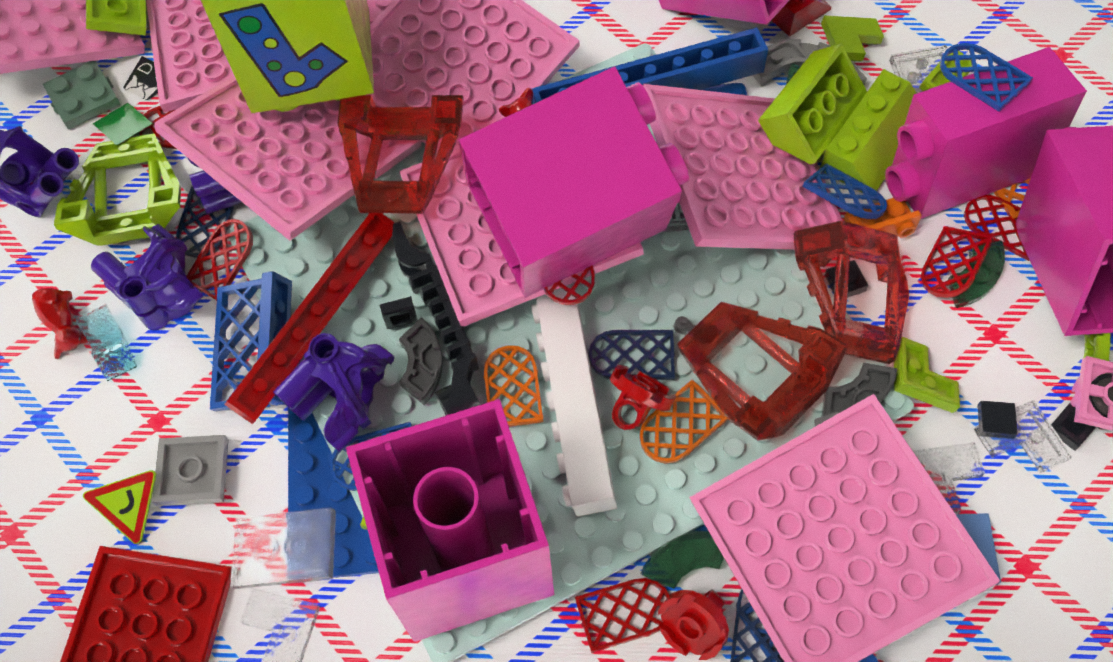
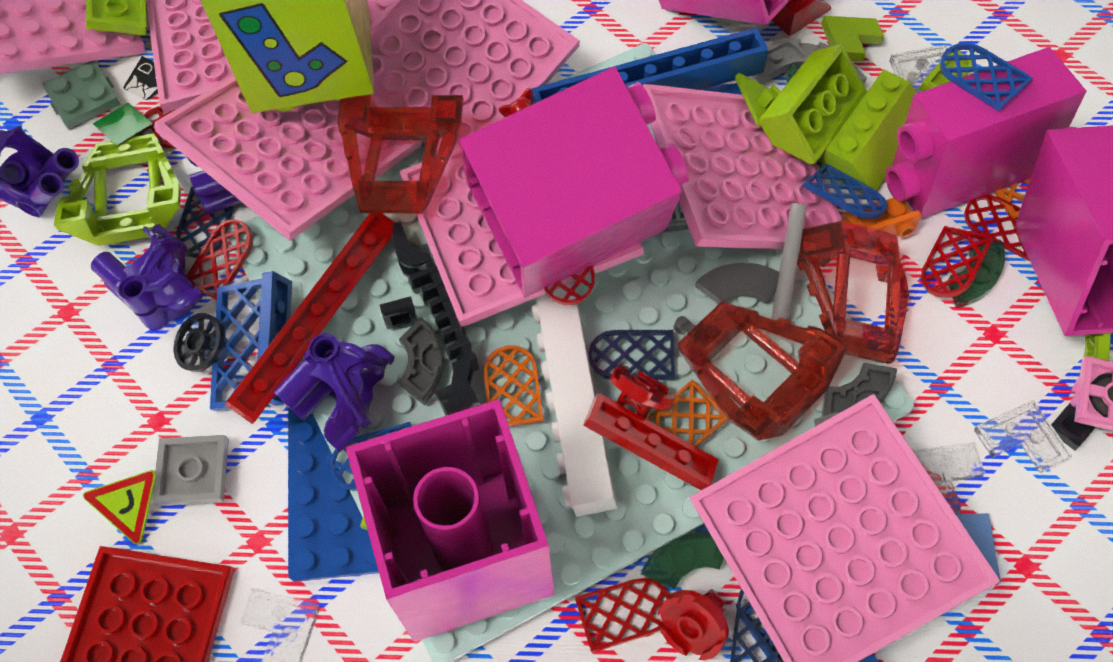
red animal [32,288,88,359] -> none
clear light blue slope [76,304,137,382] -> none
clear tile [230,507,336,589] -> none
black plate [824,260,869,301] -> none
lime tile [893,336,960,413] -> none
black tile [977,401,1018,439] -> none
none -> black wheel [173,313,226,372]
none -> red plate [583,393,719,491]
none -> dark grey tile [695,263,779,305]
none -> lime piece [735,73,781,127]
none -> light grey piece [769,203,807,333]

